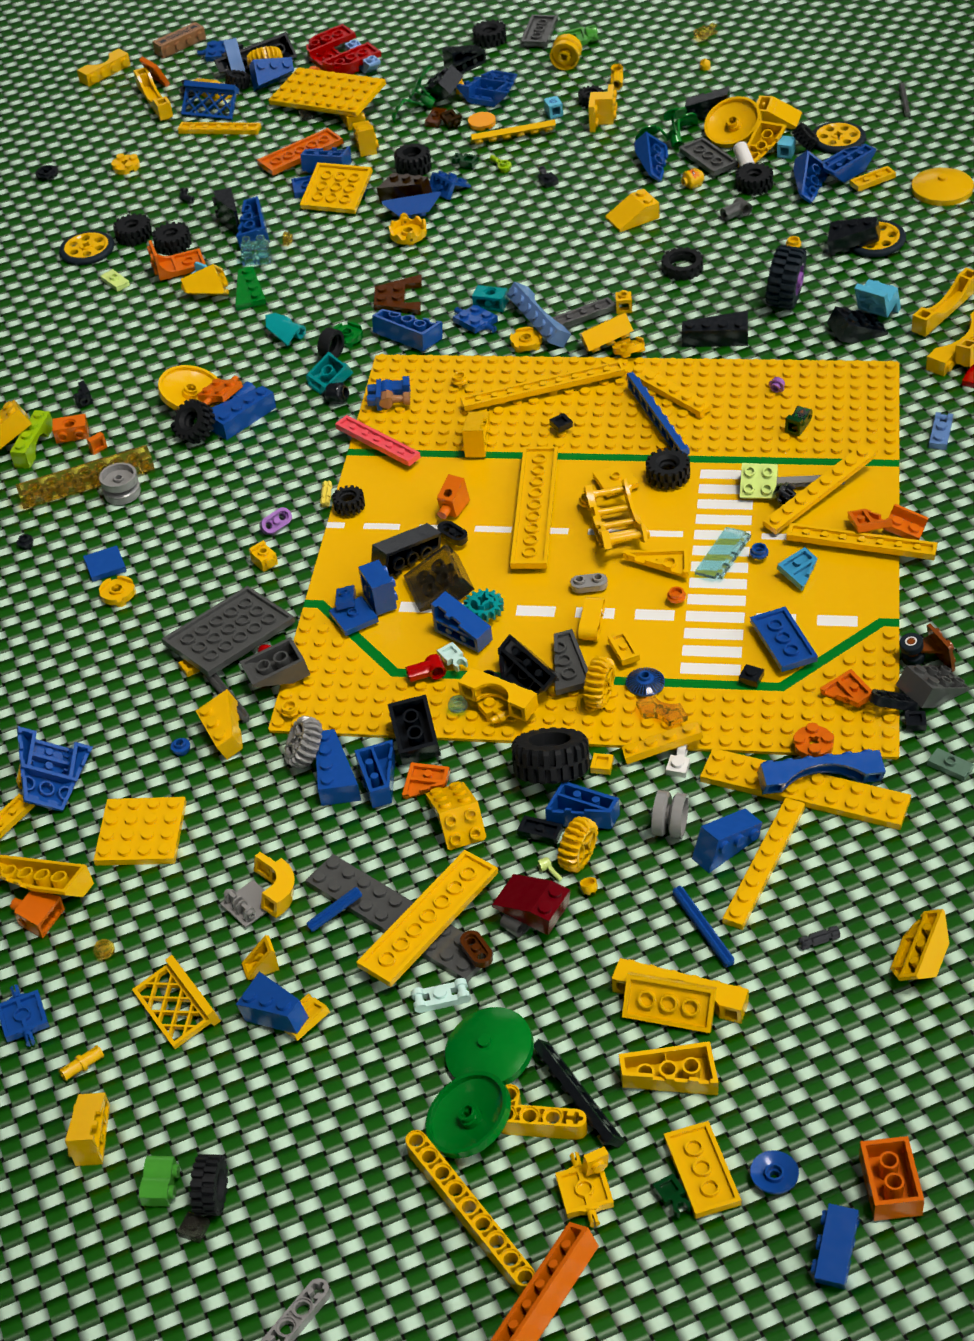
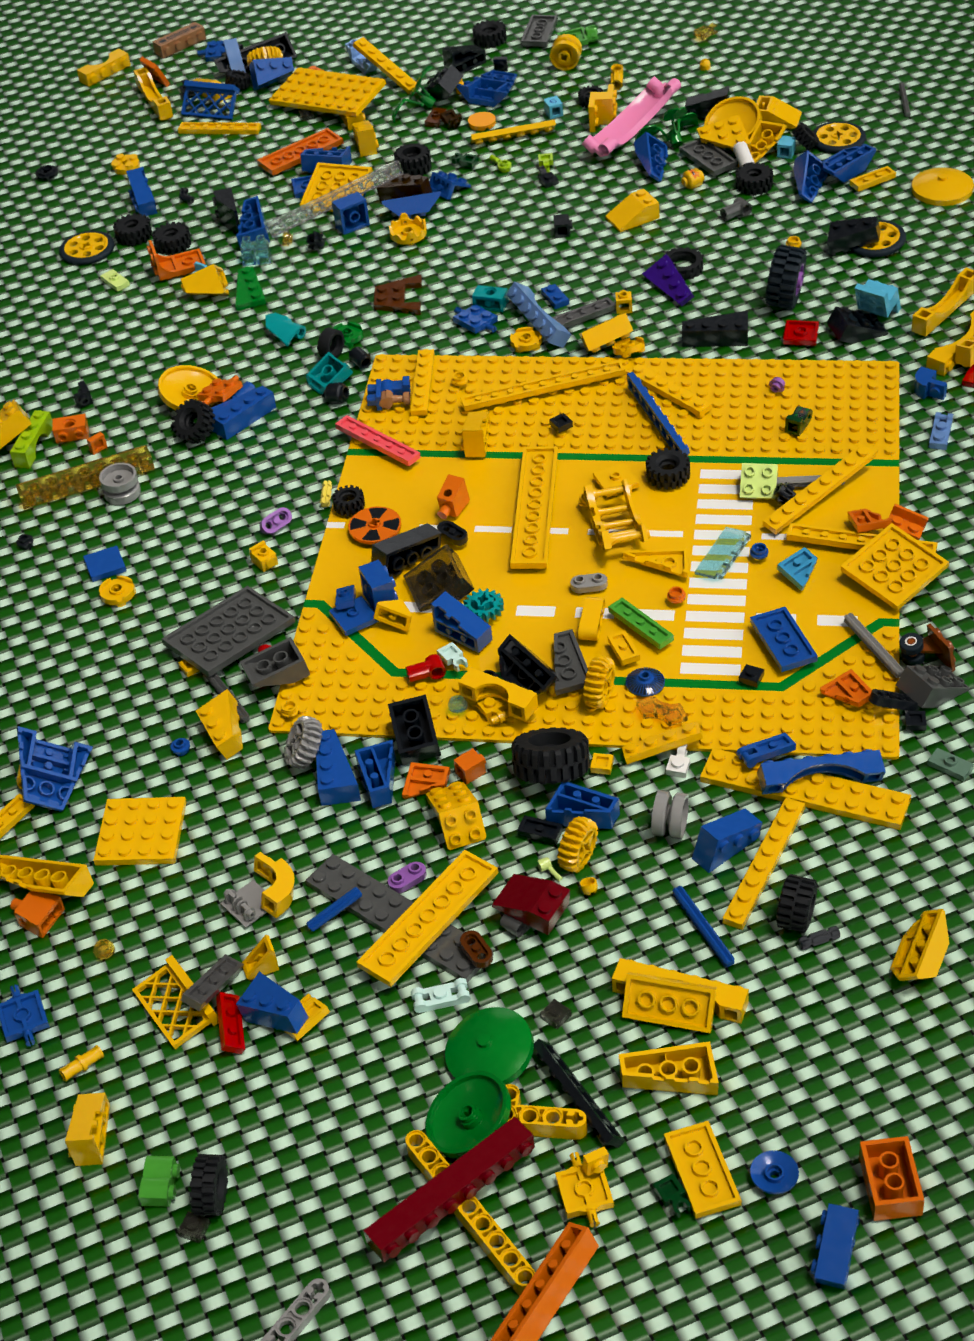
red plate [306,24,382,75] -> none
blue wedge [372,309,443,351] -> none
orange plate [793,723,834,758] -> none
none -> blue wedge [126,167,157,216]
none -> flat silver plate [181,954,244,1011]
none -> red plate [216,992,245,1054]
none -> clear plate [265,160,403,238]
none -> black gear [306,231,325,251]
none -> blue brick [332,192,370,235]
none -> orange piece [348,507,401,544]
none -> black brick [349,347,371,369]
none -> yellow plate [353,37,417,94]
none -> dark red brick [363,1117,535,1263]
none -> yellow slope [373,599,412,632]
none -> medium lavender plate [388,862,427,893]
none -> yellow plate [410,349,435,416]
none -> orange brick [453,749,486,784]
none -> black plate [493,56,508,72]
none -> lime plate [538,153,554,173]
none -> clear smoke plate [540,999,572,1030]
none -> blue plate [541,284,569,309]
none -> black brick [553,214,573,238]
none -> bright pink panel [582,76,681,157]
none -> bright green plate [608,598,674,649]
none -> dark purple wing [642,254,695,306]
none -> yellow plate [697,115,751,151]
none -> blue plate [736,733,796,768]
none -> black tyre [776,874,818,933]
none -> red plate [783,320,819,346]
none -> yellow plate [841,523,949,611]
none -> light grey axle [844,613,904,678]
none -> blue brick [914,366,947,400]

